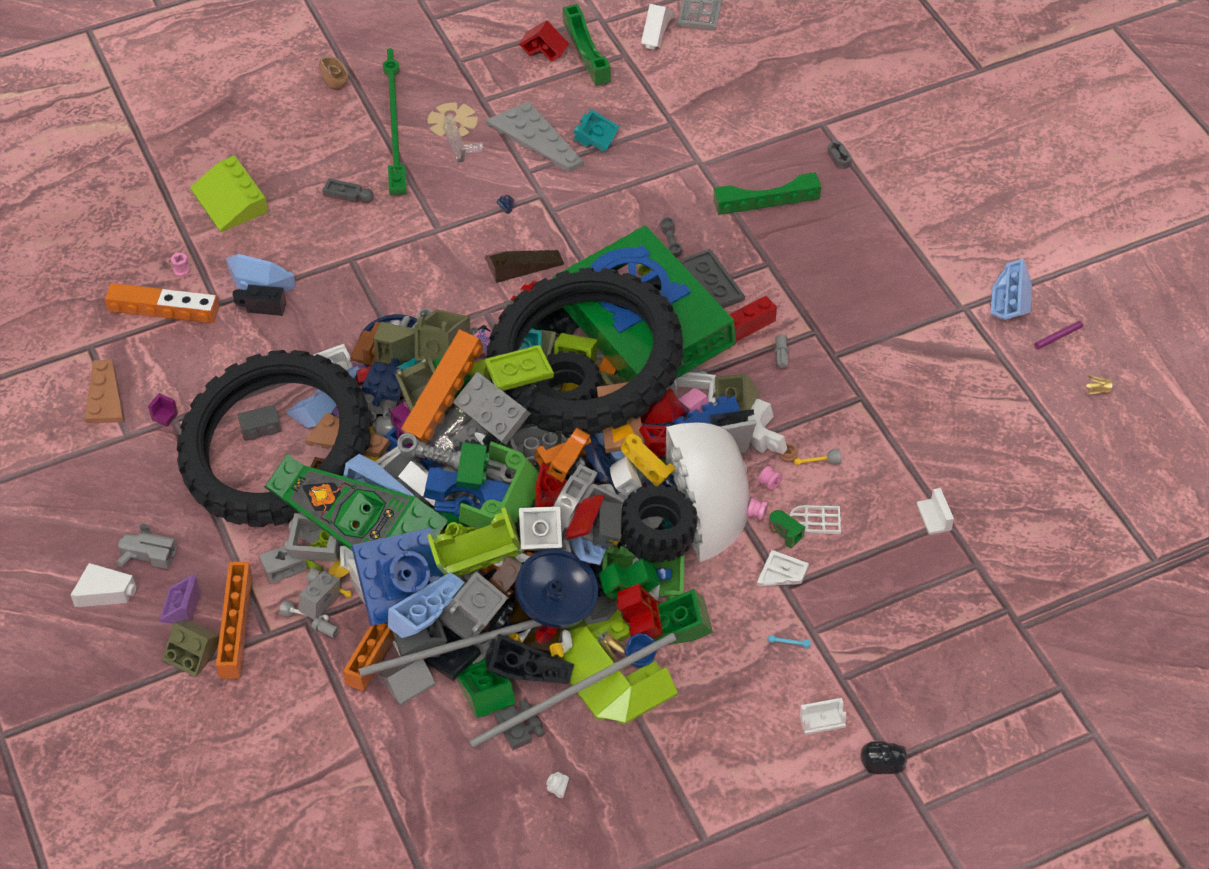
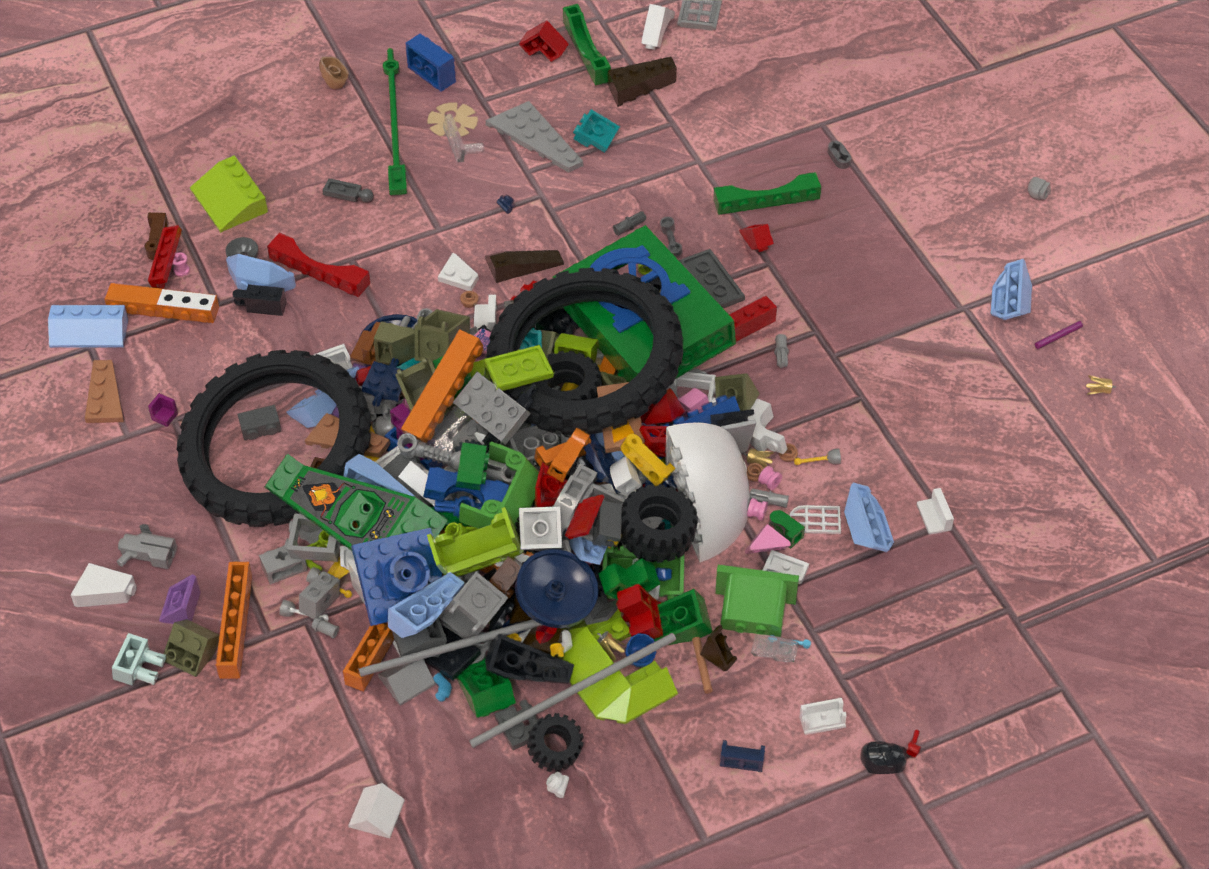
none -> light blue slope [48,305,128,348]
none -> light aqua brick [112,633,166,686]
none -> reddish brown leg [144,212,169,260]
none -> red fence [148,225,182,289]
none -> dark grey piece [225,237,258,258]
none -> red arch [267,232,371,297]
none -> white slope [349,783,405,838]
none -> blue brick [405,33,456,92]
none -> dark azure arm [433,673,452,702]
none -> white wing [438,253,478,291]
none -> nougat plate [460,291,479,308]
none -> white panel [474,295,497,331]
none -> black tyre [527,713,584,772]
none -> dark brown wedge [608,57,677,107]
none -> dark grey axle [613,211,647,236]
none -> nougat bar [692,637,713,694]
none -> dark brown slope [700,625,737,671]
none -> bright green windscreen [715,565,799,637]
none -> dark blue hinge [720,740,765,772]
none -> red slope [739,223,774,252]
none -> pearl gold piece [744,448,774,468]
none -> bright pink slope [745,524,791,554]
none -> nougat plate [747,463,764,481]
none -> light grey axle [750,489,789,508]
none -> clear slope [751,634,799,662]
none -> light blue wedge [844,483,894,552]
none -> red hand [906,730,921,758]
none -> light grey piece [1028,177,1051,201]

